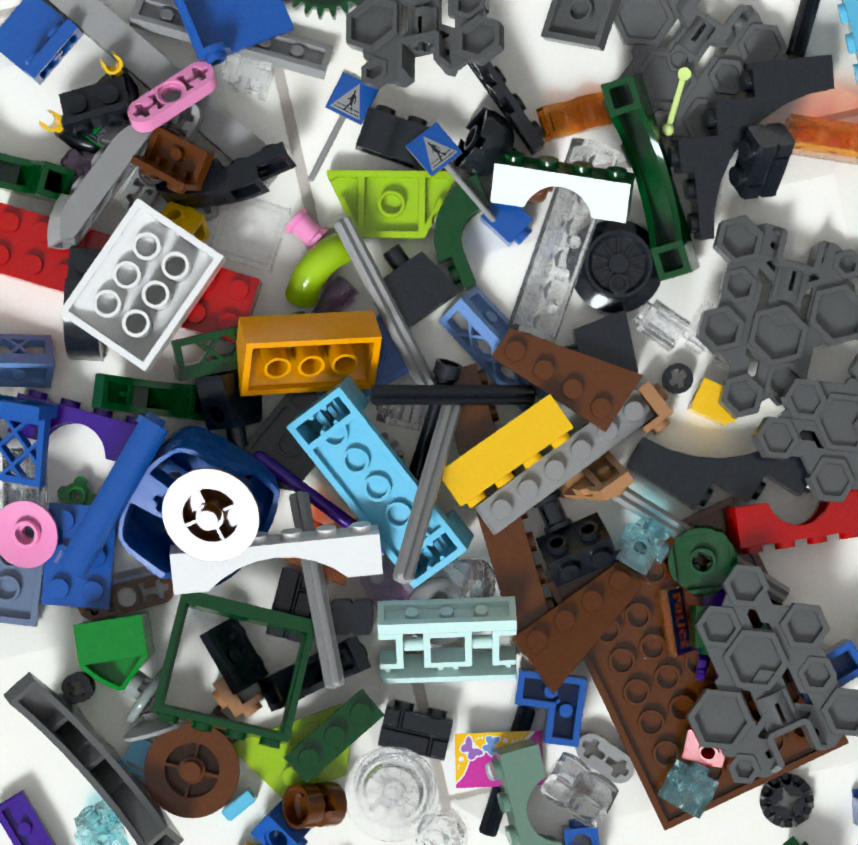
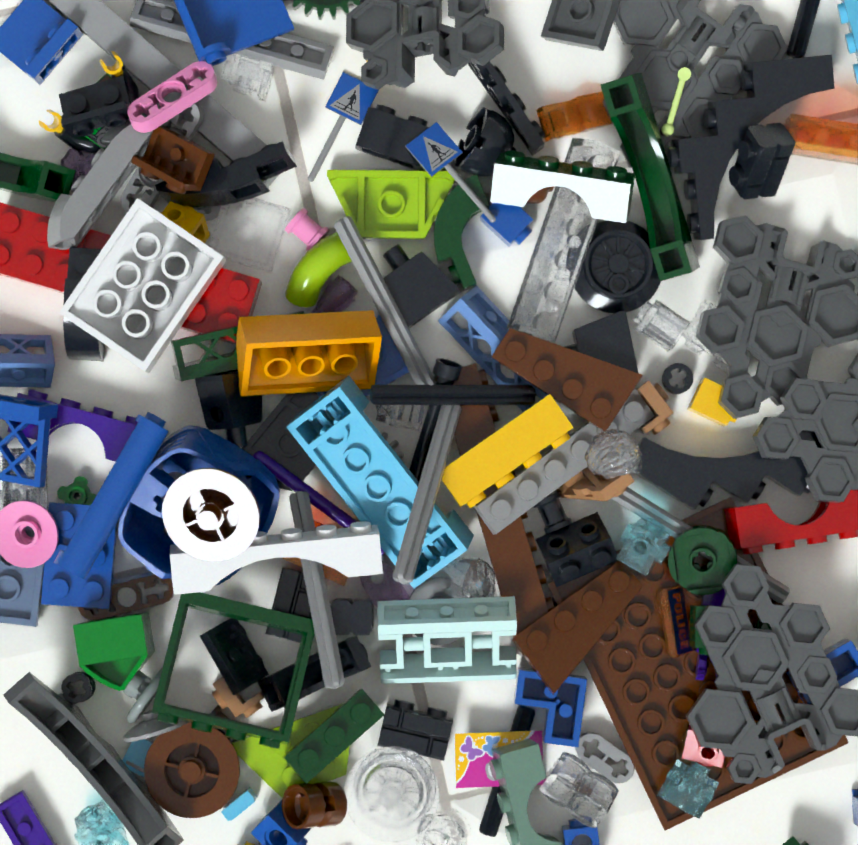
dark green arch [92,373,205,421] -> none
black gear [760,773,814,828] -> none
none -> clear hair [584,429,642,479]

